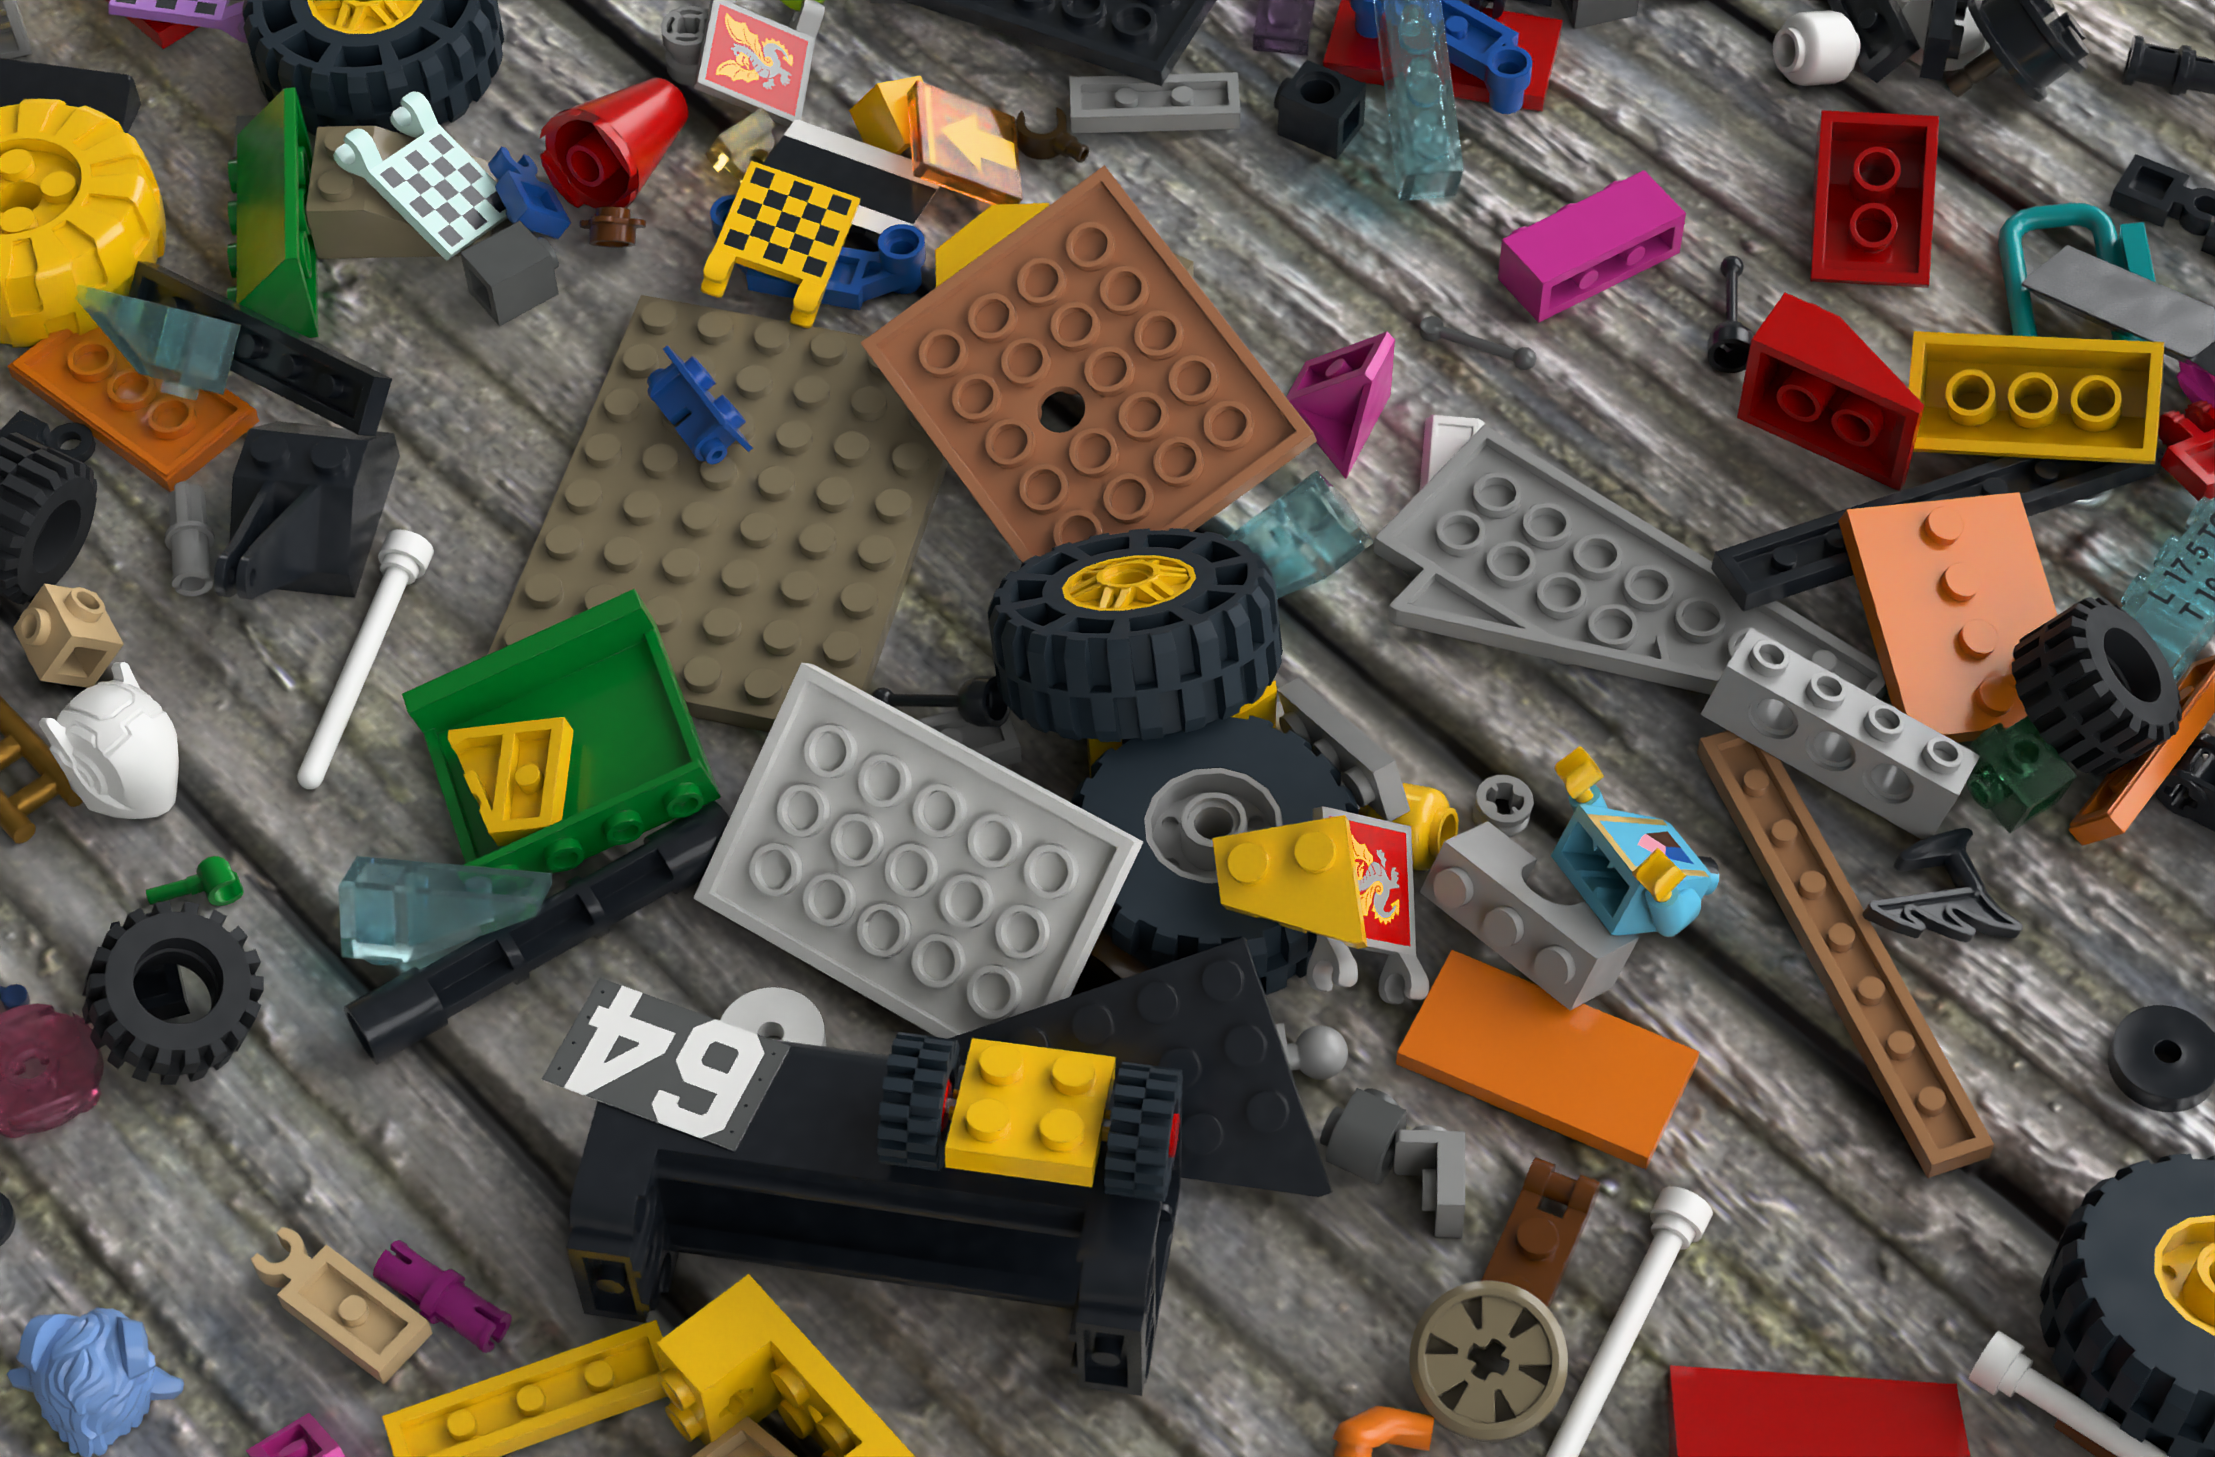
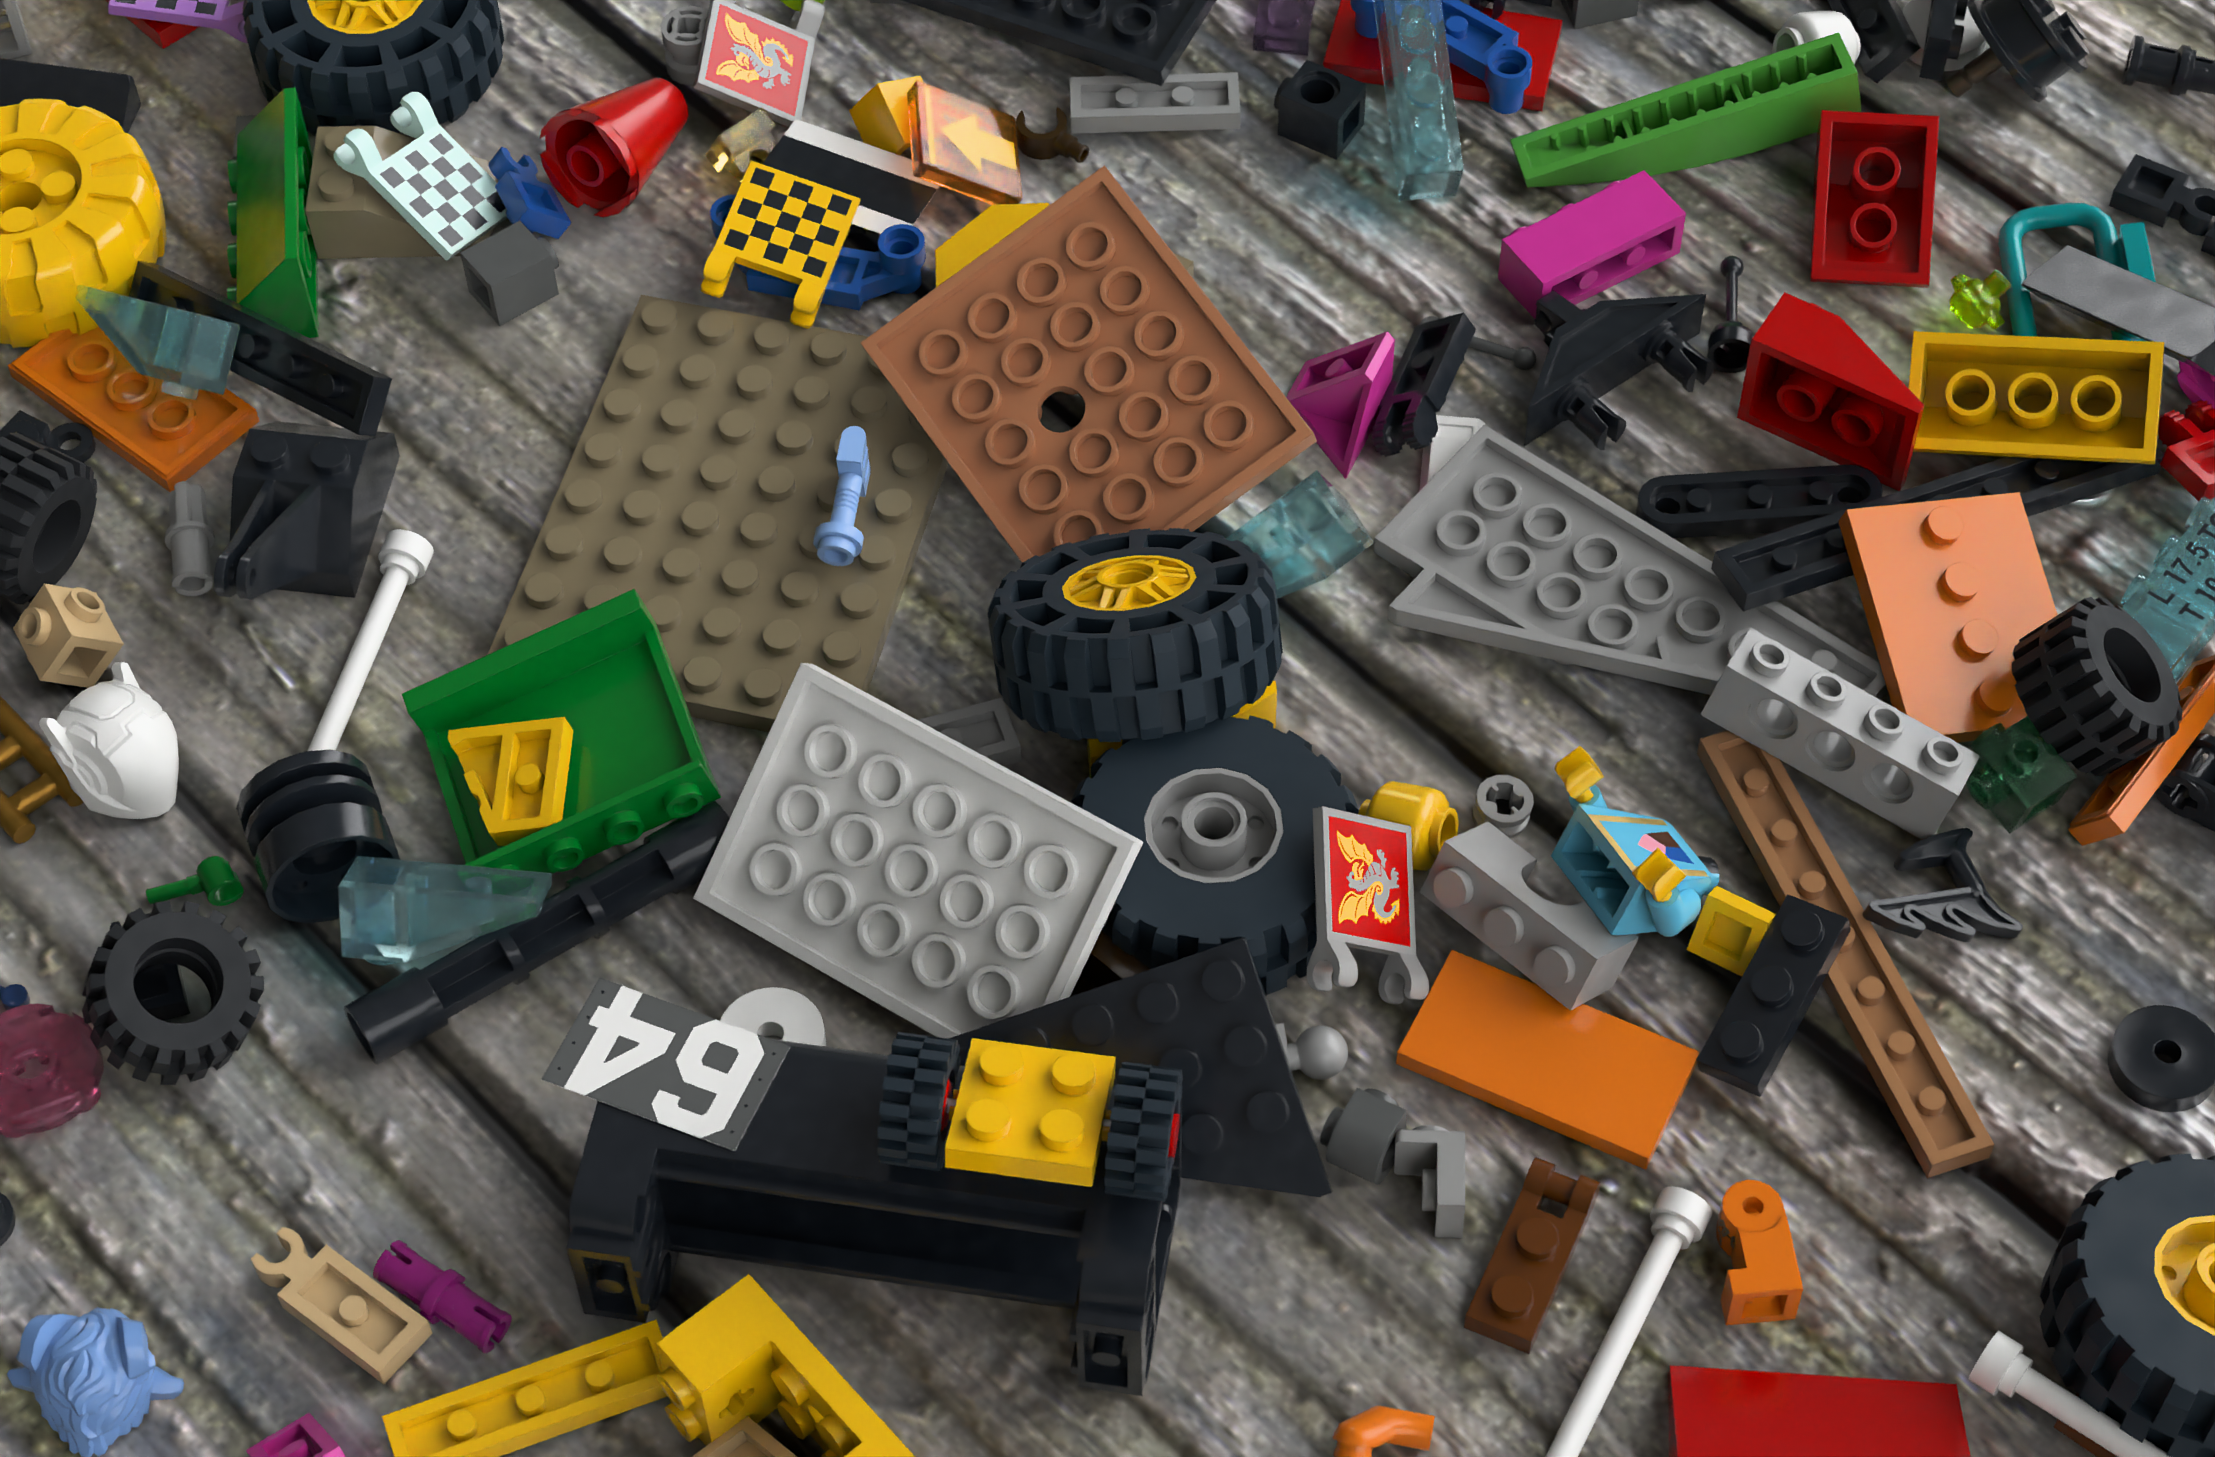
reddish brown plate [580,207,646,248] -> none
blue hinge [647,345,753,465] -> none
black hinge [871,676,1011,727] -> none
yellow wing [1212,815,1368,949] -> none
light grey plate [1277,678,1410,822] -> none
dark tan wheel [1409,1280,1568,1442] -> none
none -> black wheel [236,749,402,923]
none -> light blue hinge [813,426,870,566]
none -> black hinge [1371,312,1476,457]
none -> bright green slope [1510,32,1861,187]
none -> black connector [1524,291,1715,450]
none -> black plate [1636,465,1883,539]
none -> yellow tile [1686,886,1776,976]
none -> black plate [1696,894,1851,1097]
none -> orange leg [1716,1180,1803,1326]
none -> clear neon green plant [1949,270,2011,329]

